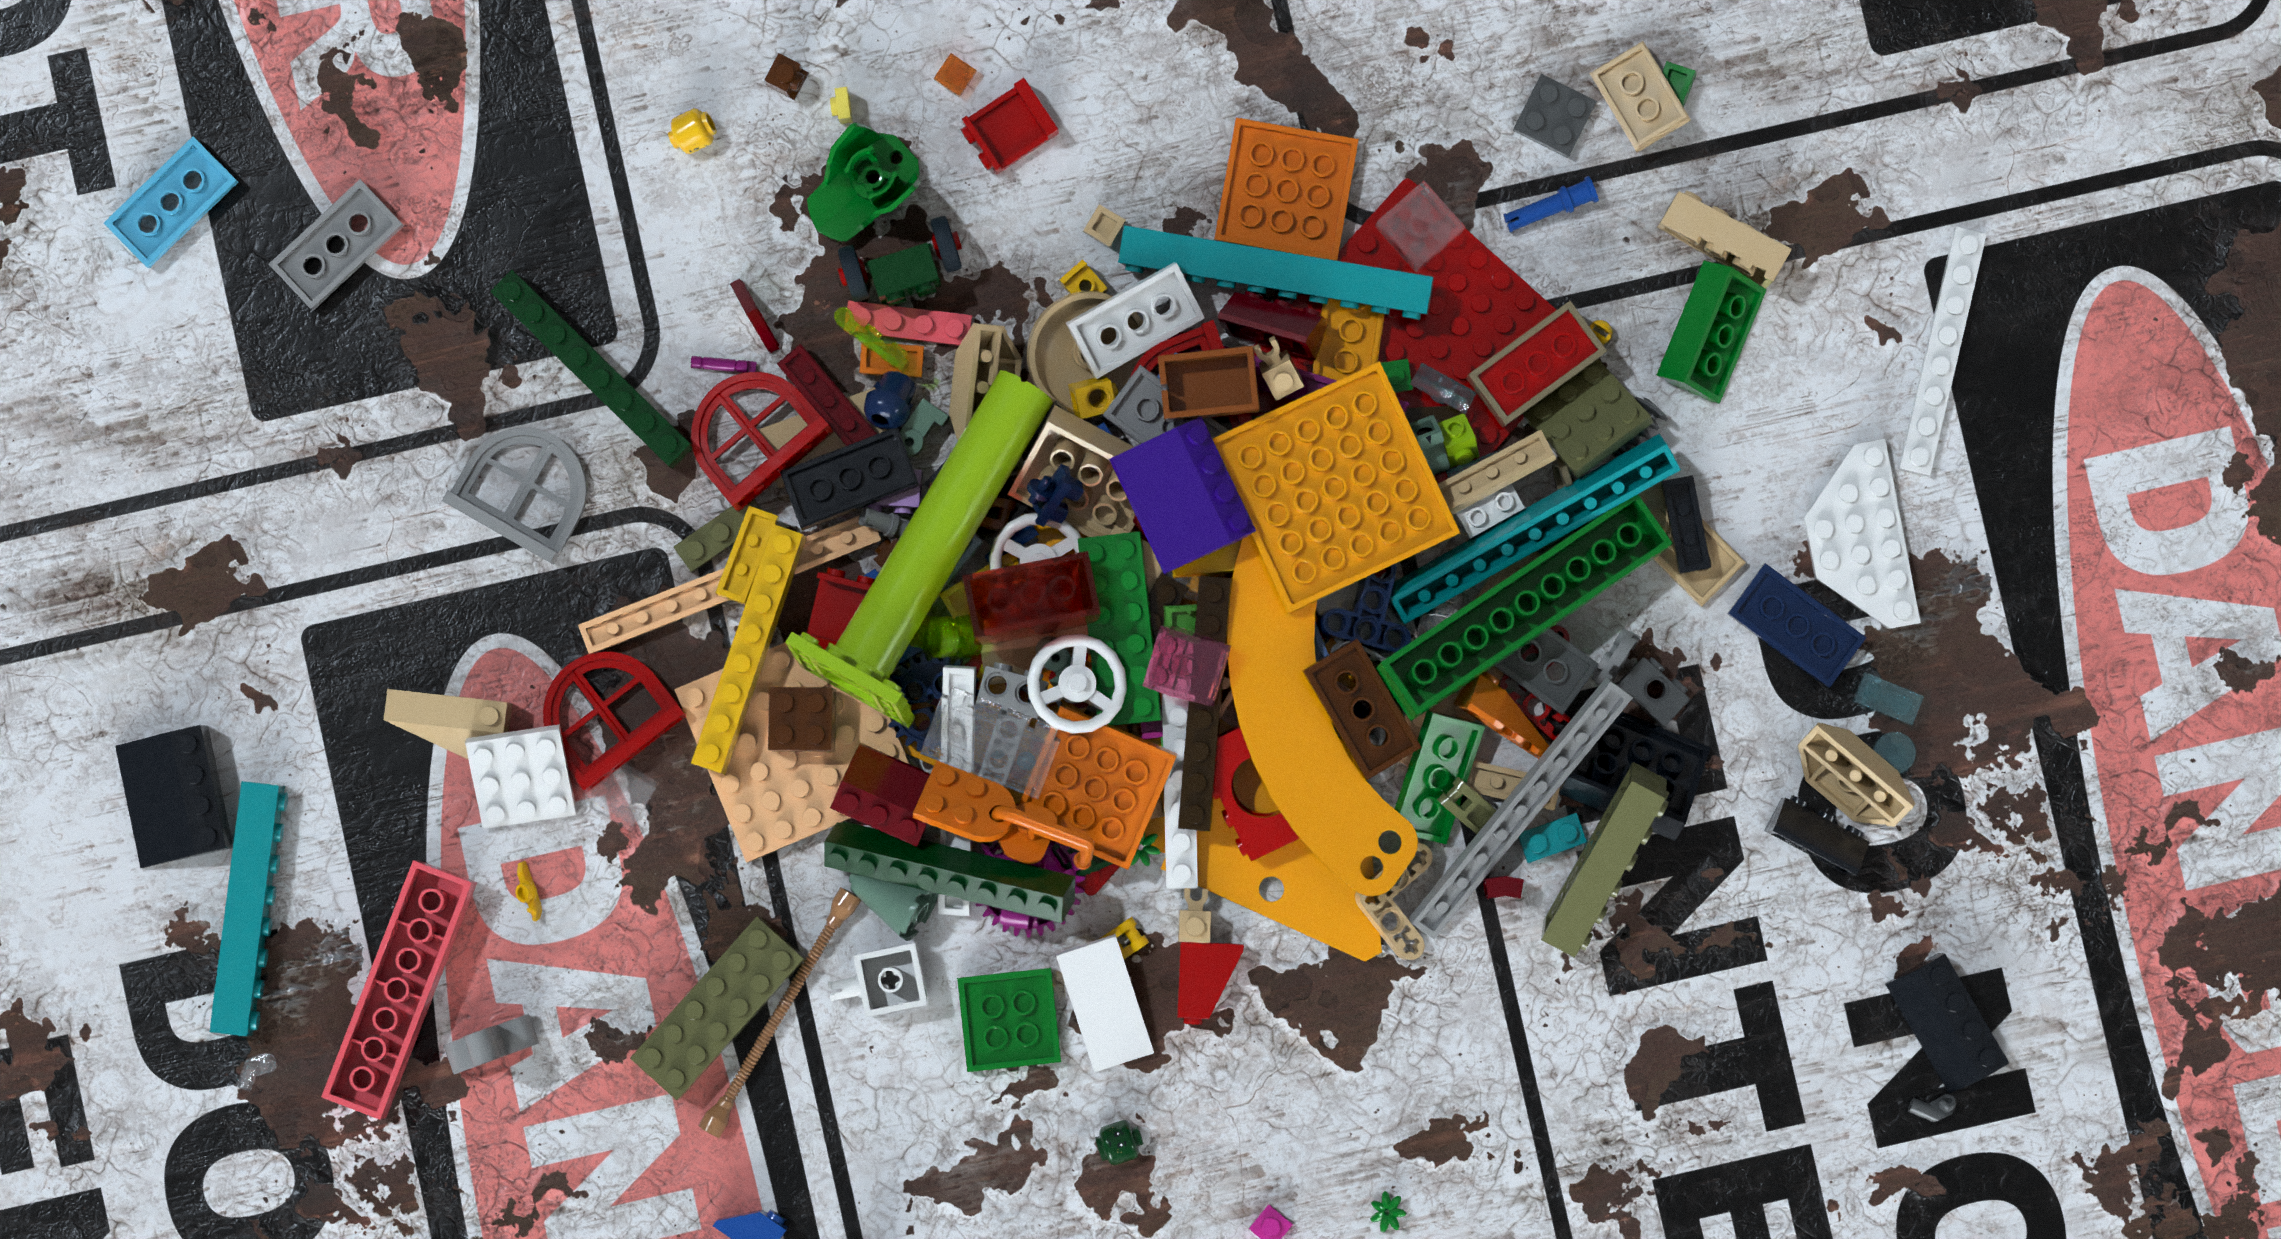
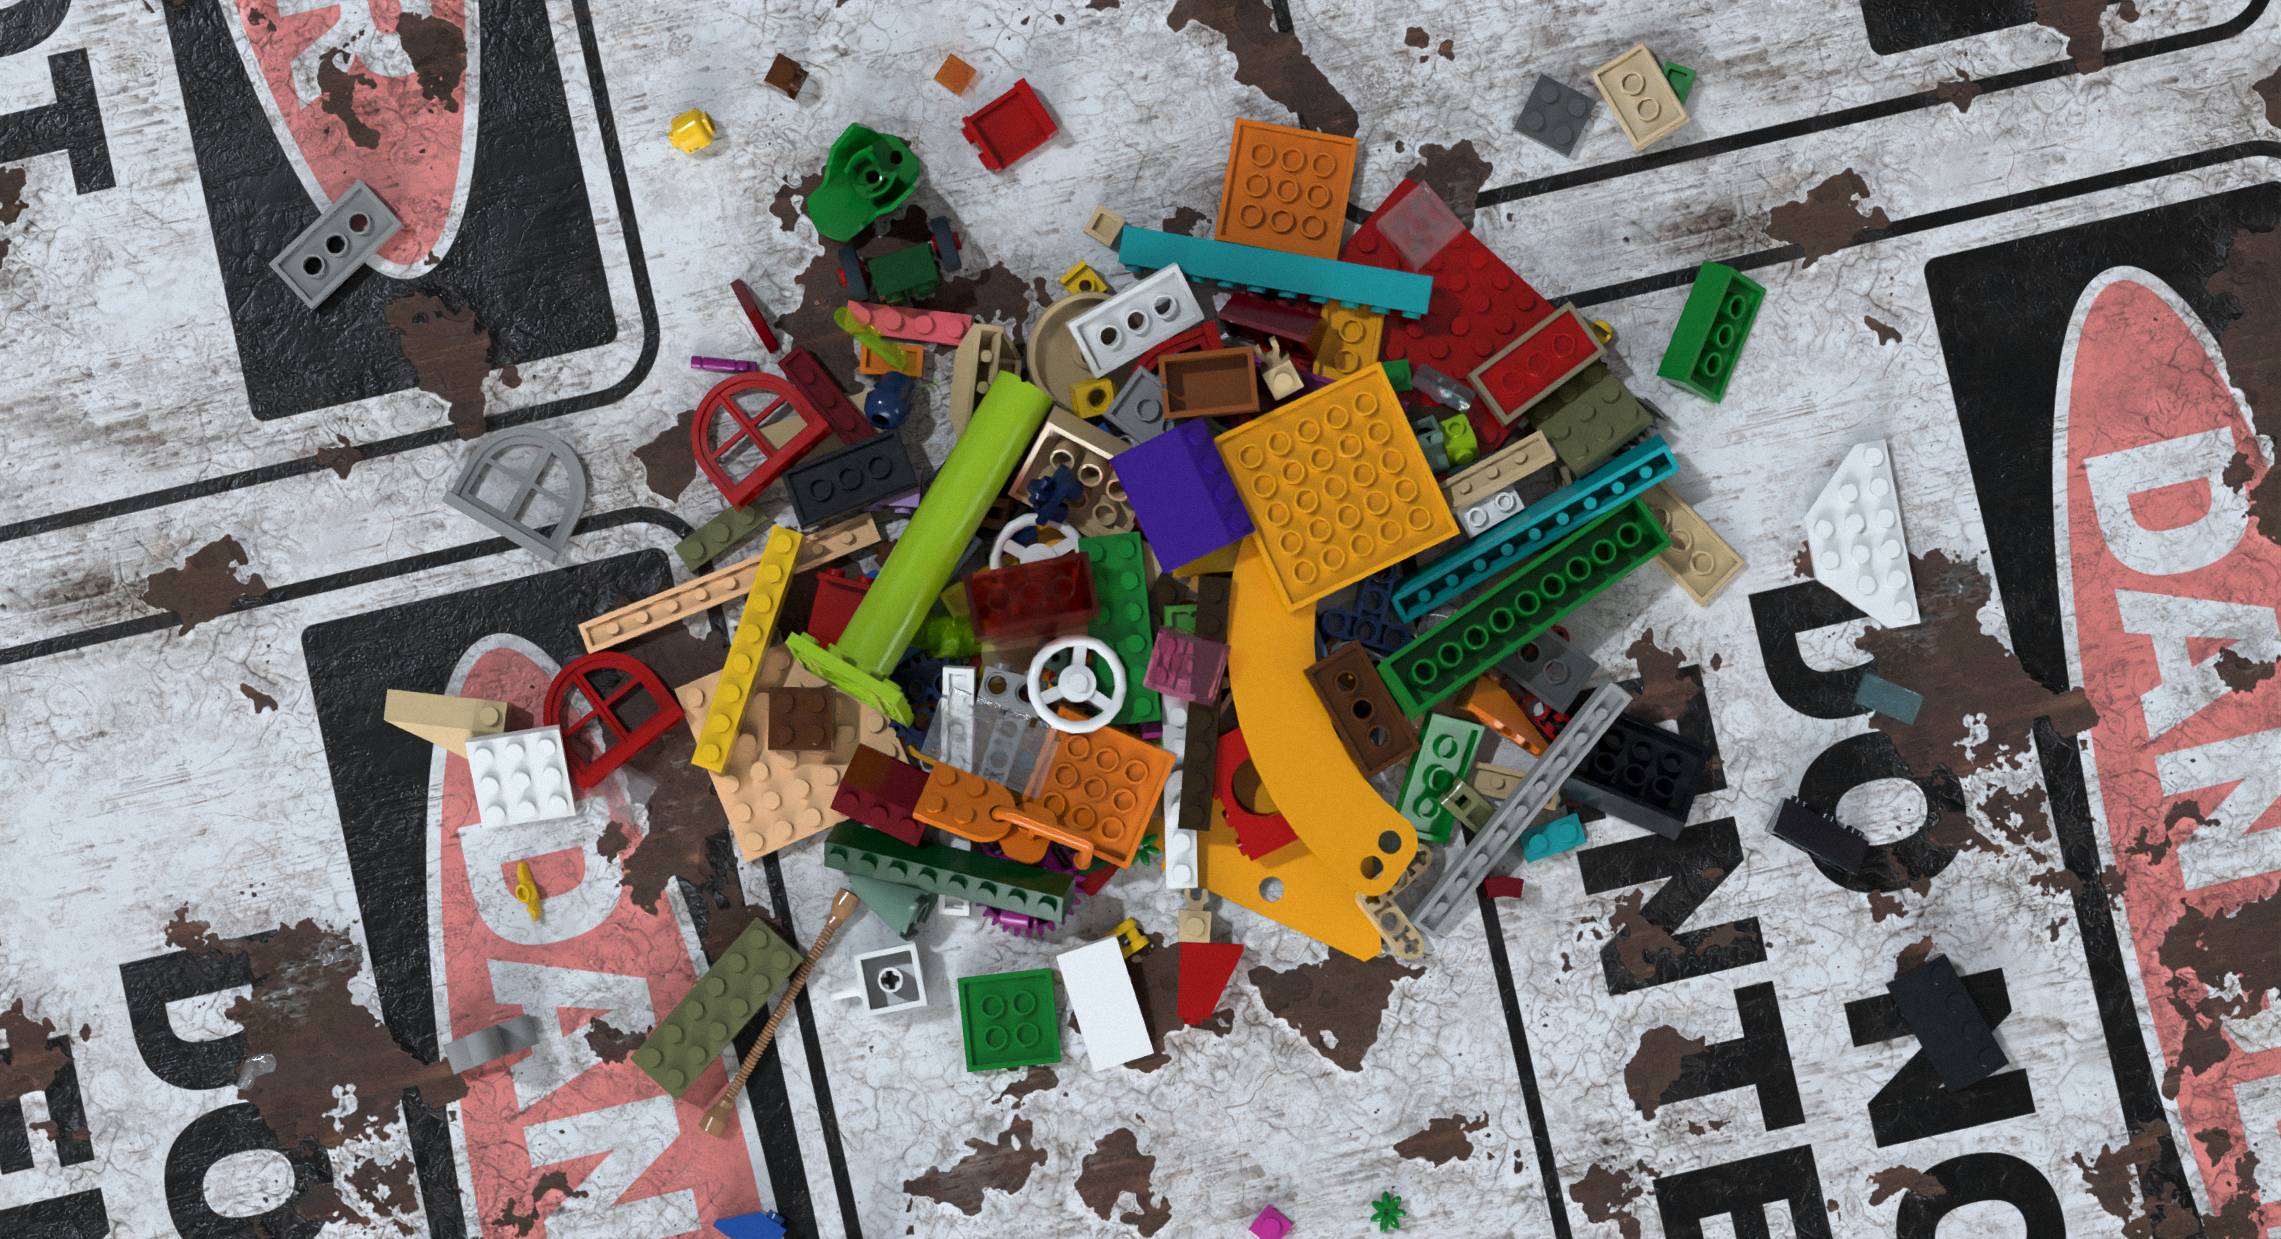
medium azure plate [104,136,238,269] -> none
black slope [115,725,233,868] -> none
teal brick [209,781,288,1036] -> none
coral brick [321,860,477,1120] -> none
dark green brick [490,270,693,469] -> none
yellow plate [715,506,779,605] -> none
light yellow plate [830,87,853,124] -> none
light grey pin [859,506,909,538] -> none
sand green leg [900,398,950,457] -> none
dark green head [1095,1120,1144,1165] -> none
blue pin [1503,176,1599,233] -> none
olive brick [1541,762,1669,958] -> none
light grey plate [1591,628,1640,685] -> none
dark grey brick [1617,657,1690,728] -> none
tan wedge [1657,191,1792,289] -> none
black plate [1661,475,1711,574] -> none
dark blue plate [1727,563,1867,688] -> none
tan wedge [1797,722,1915,827] -> none
clear light blue piece [1873,732,1916,773] -> none
white plate [1898,226,1987,477] -> none
dark grey arm [1908,1094,1956,1122] -> none

